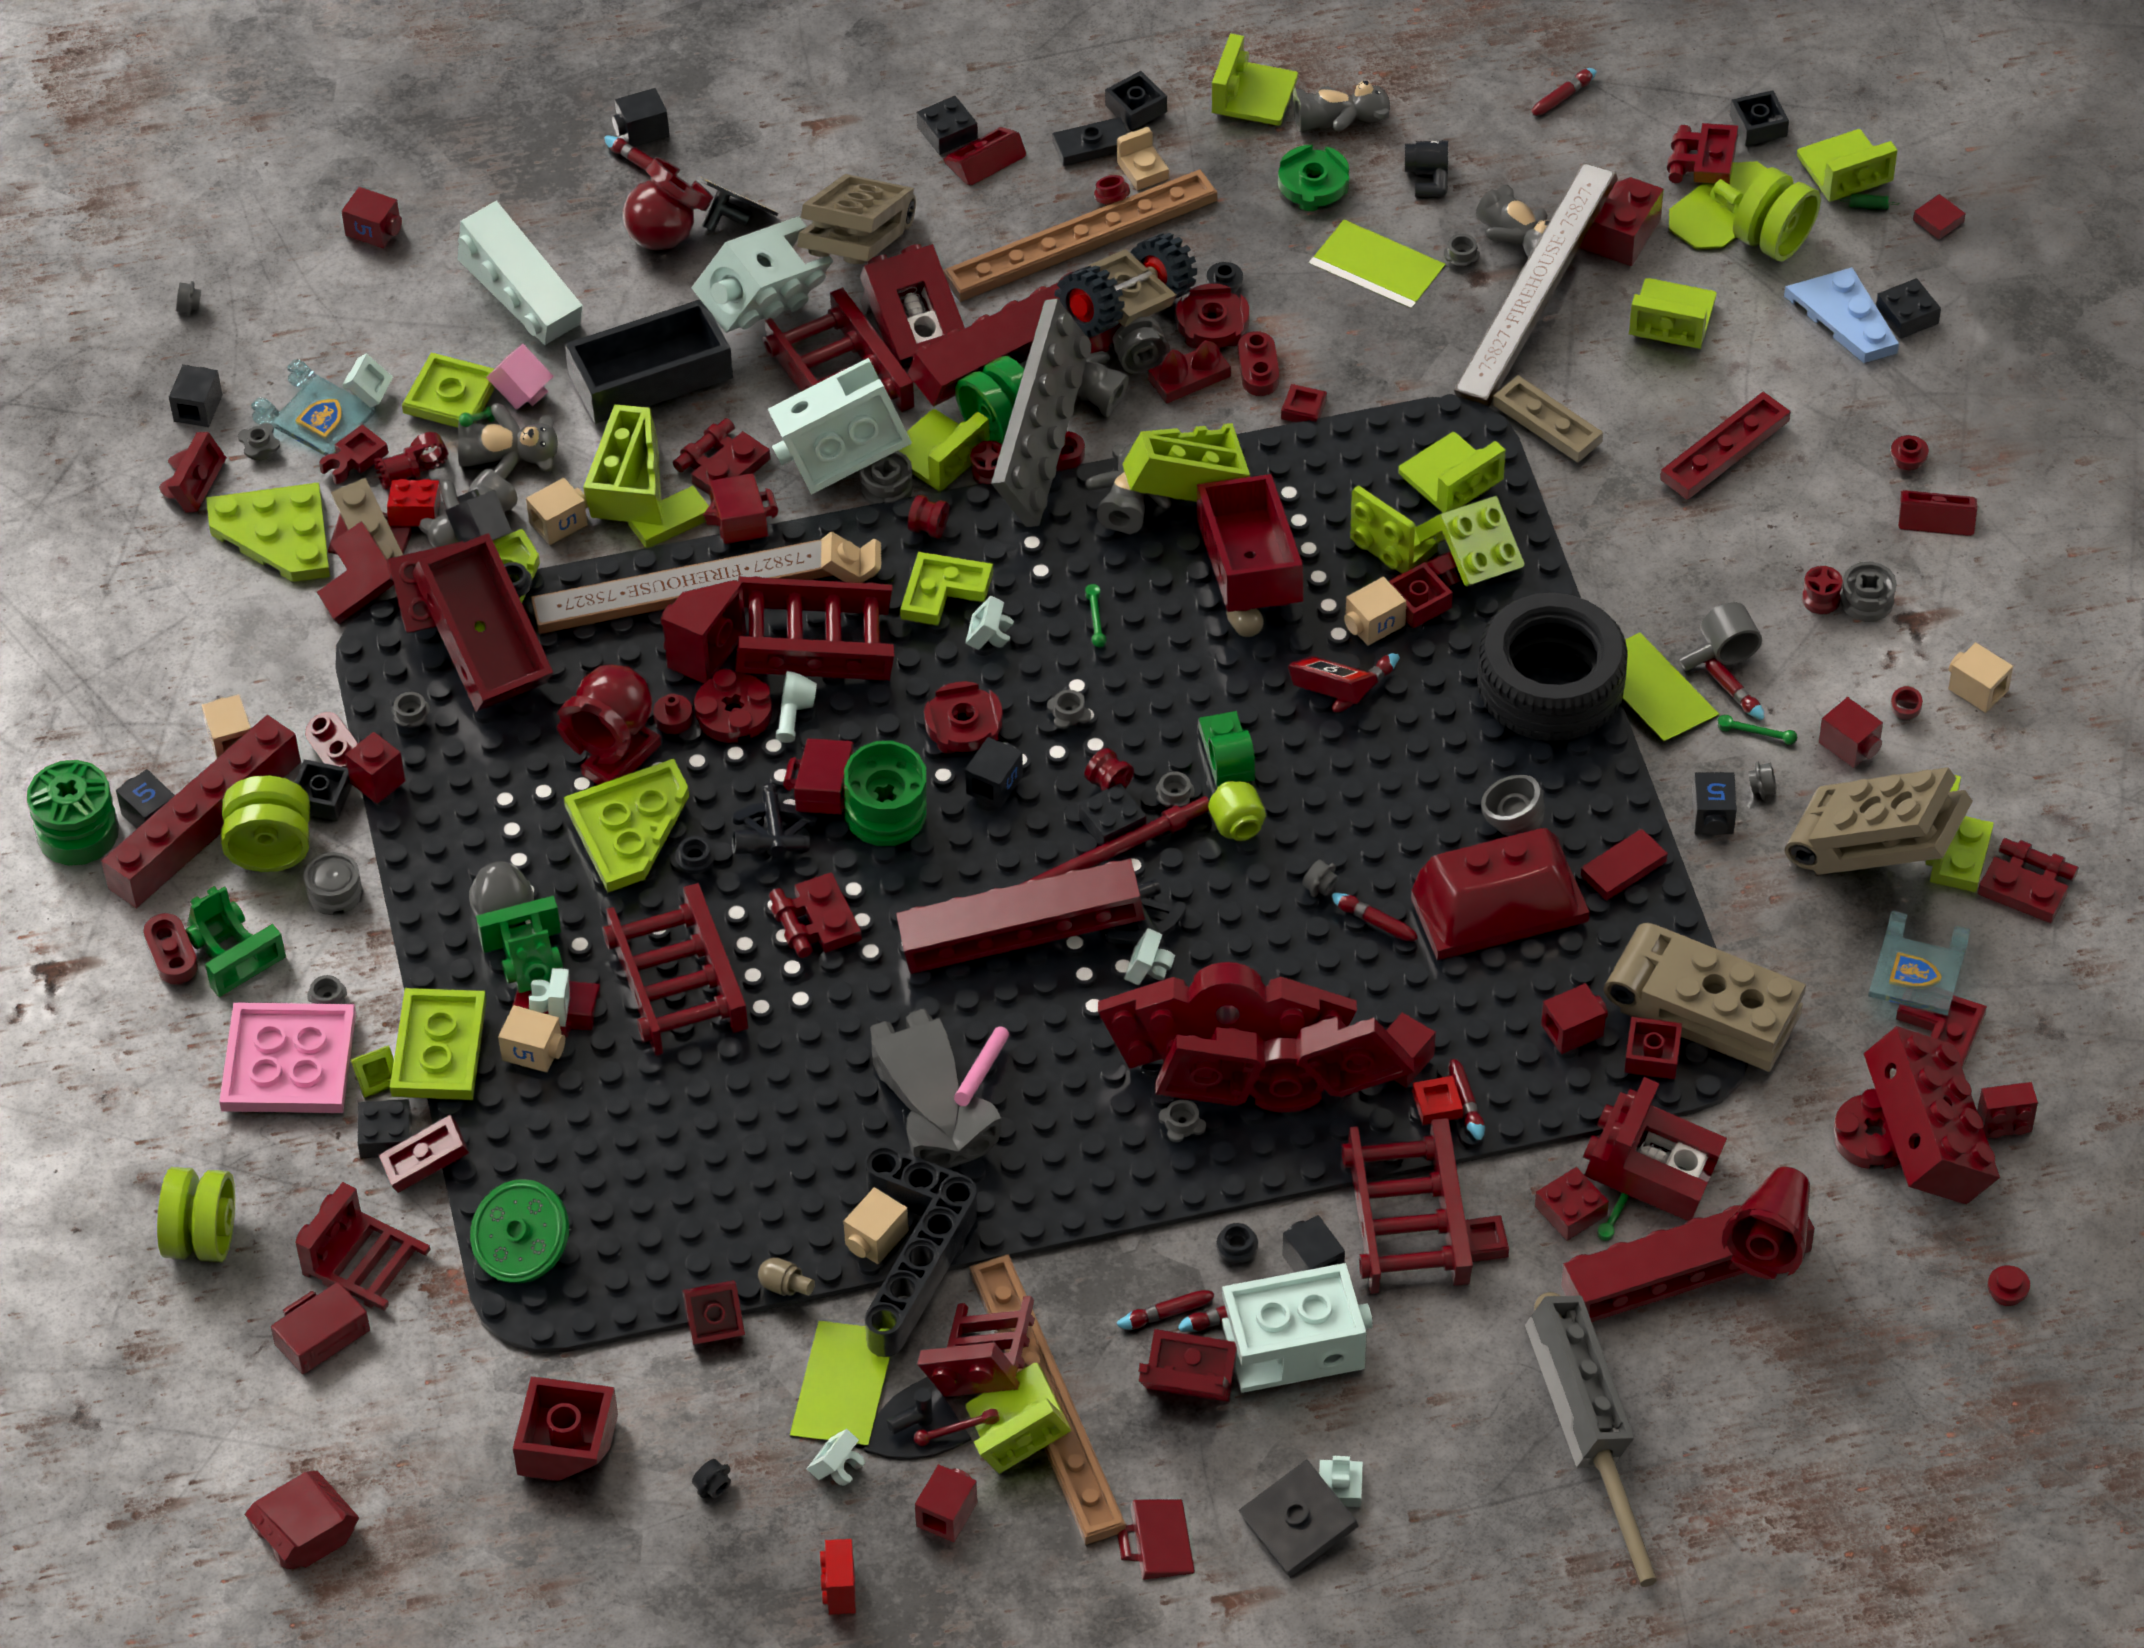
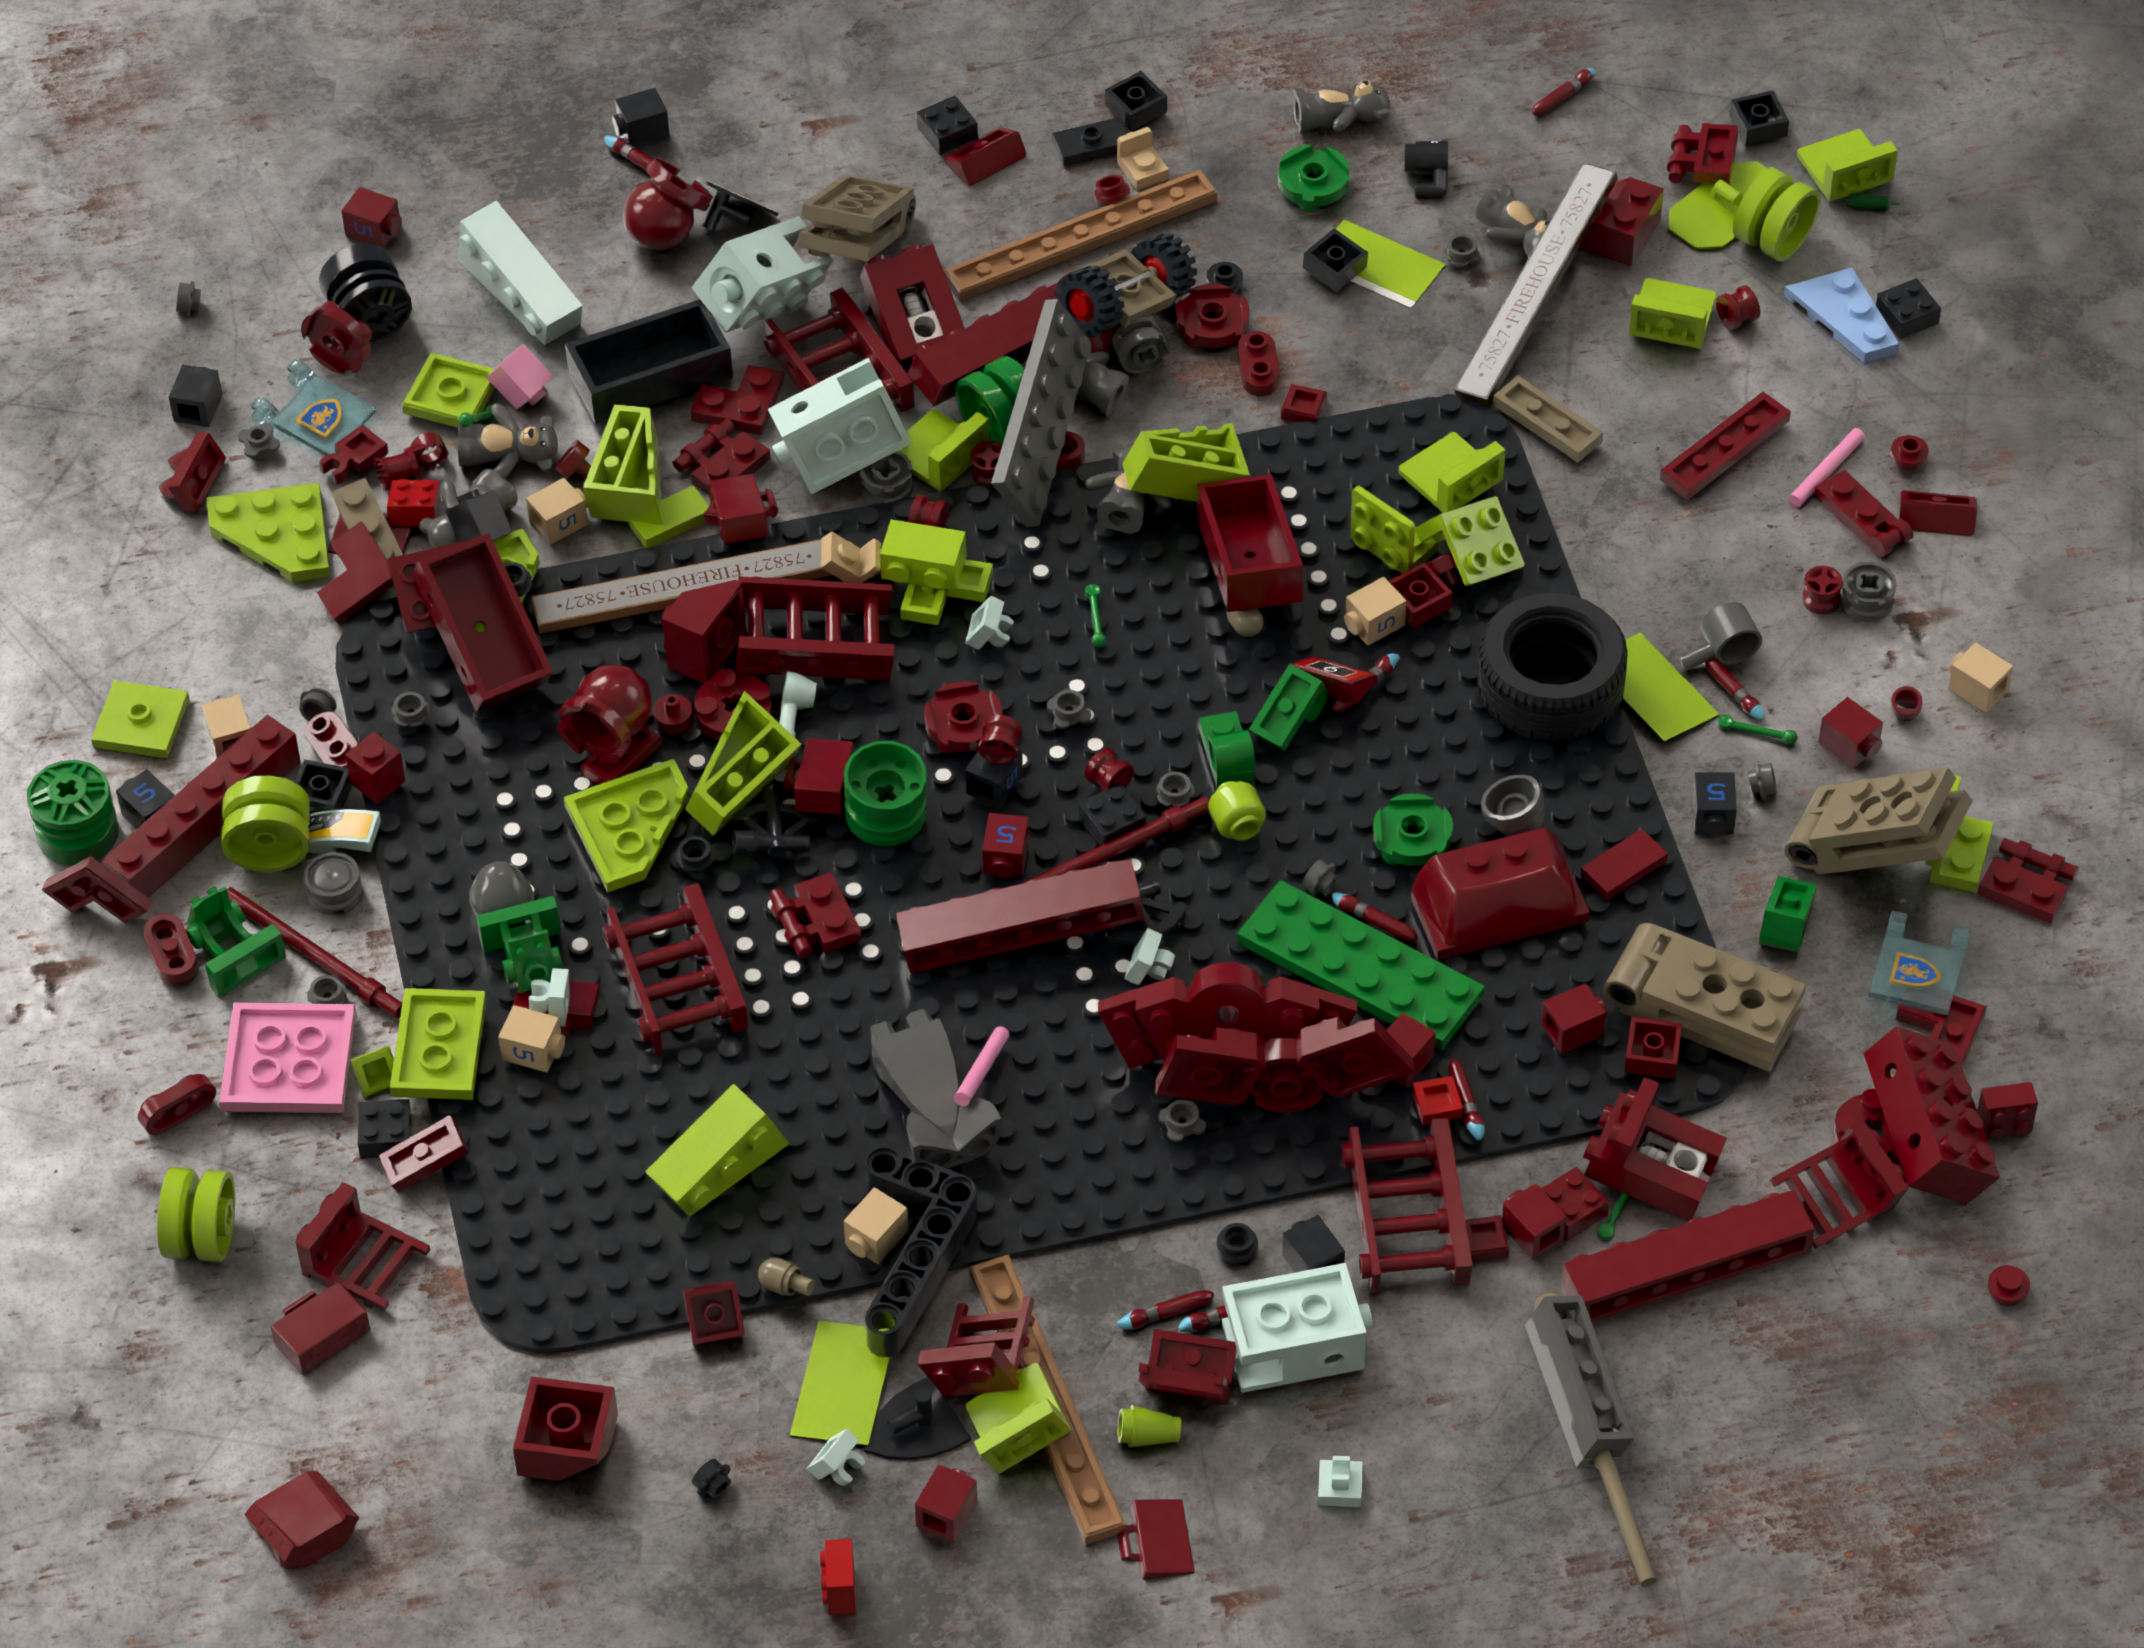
light aqua tile [342,353,393,408] -> none
green shield [470,1179,569,1283] -> none
dark red hinge [914,1409,1000,1446] -> none
dark red tile [1148,340,1231,404] -> none
lime bracket [1212,33,1298,126] -> none
black plate [1238,1459,1359,1578] -> none
dark red cone [1722,1167,1810,1279] -> none
dark red tile [1913,194,1966,240] -> none
none -> dark red tile [42,856,152,923]
none -> lime plate [91,680,190,759]
none -> dark red plate [138,1074,217,1135]
none -> dark red bar [227,887,402,1019]
none -> dark grey plate [299,687,337,721]
none -> dark red plate [301,301,372,374]
none -> slope [308,809,381,854]
none -> black wheel [319,243,412,342]
none -> dark red tile [554,440,591,479]
none -> lime wedge [645,1084,790,1217]
none -> lime wedge [685,691,801,836]
none -> dark red plate [690,365,784,435]
none -> lime brick [880,520,967,591]
none -> dark red wheel [978,715,1022,764]
none -> dark red brick [982,813,1029,878]
none -> lime cone [1117,1405,1181,1448]
none -> green plate [1237,880,1485,1050]
none -> green plate [1249,664,1328,751]
none -> black piece [1303,228,1368,292]
none -> green plate [1373,793,1453,866]
none -> dark red brick [1502,1183,1567,1260]
none -> dark red wheel [1716,285,1761,330]
none -> green plate [1759,876,1817,954]
none -> dark red plate [1770,1119,1908,1249]
none -> bright pink bar [1789,428,1865,507]
none -> dark red plate [1814,470,1914,557]

